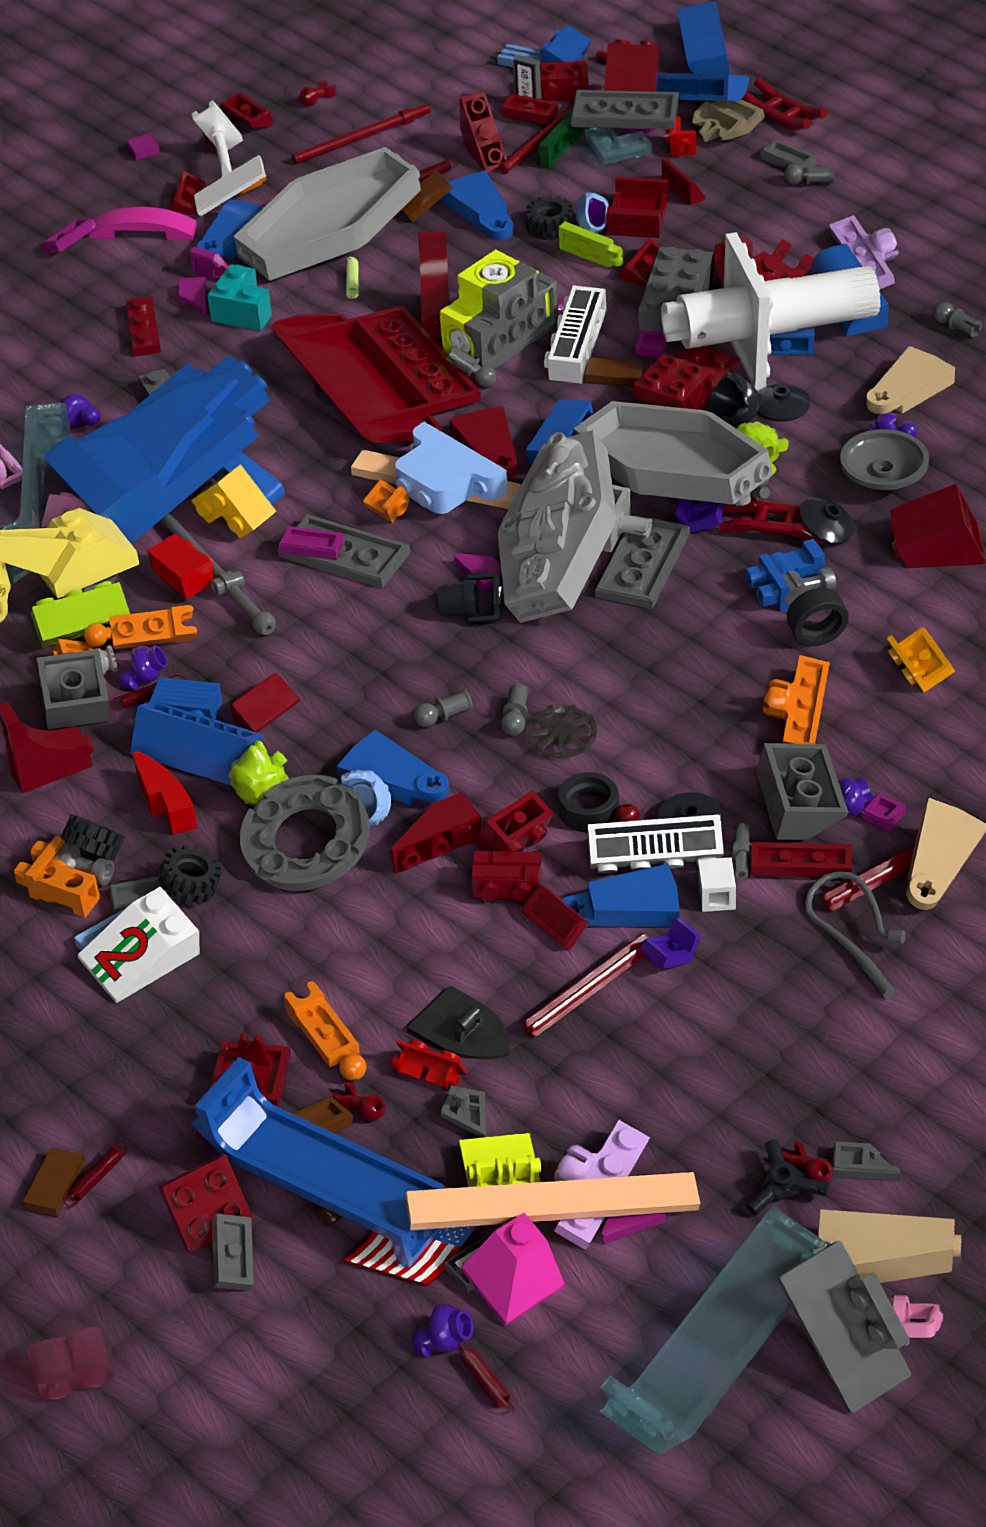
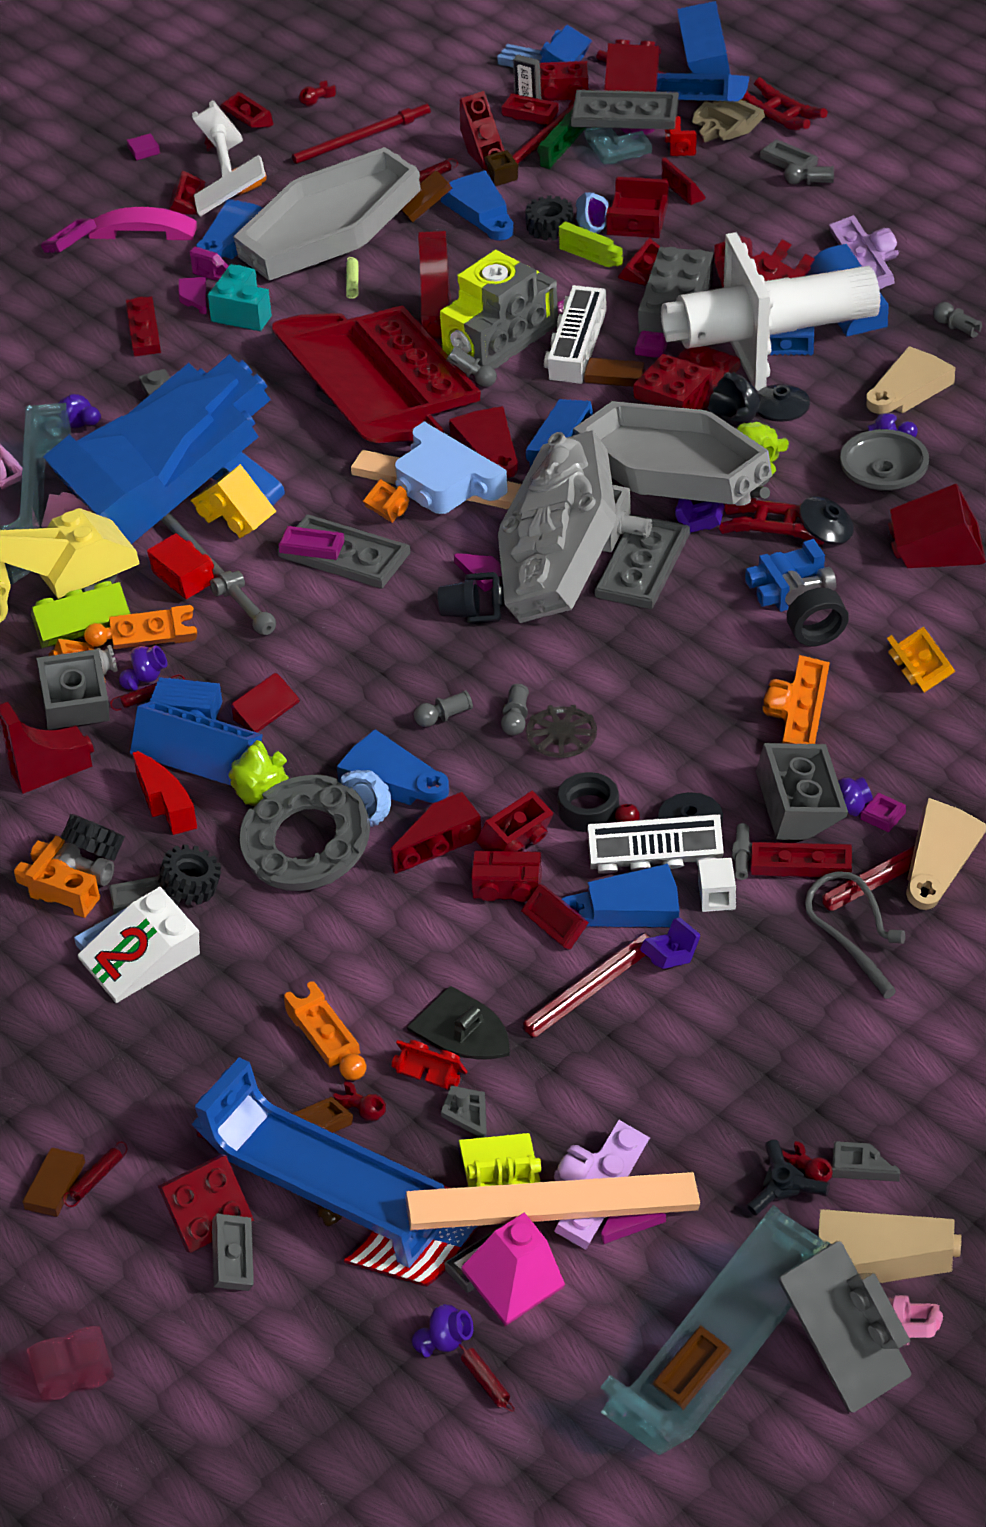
dark red plate [209,1033,291,1107] -> none
none -> dark brown slope [484,150,518,186]
none -> reddish brown tile [652,1325,732,1410]

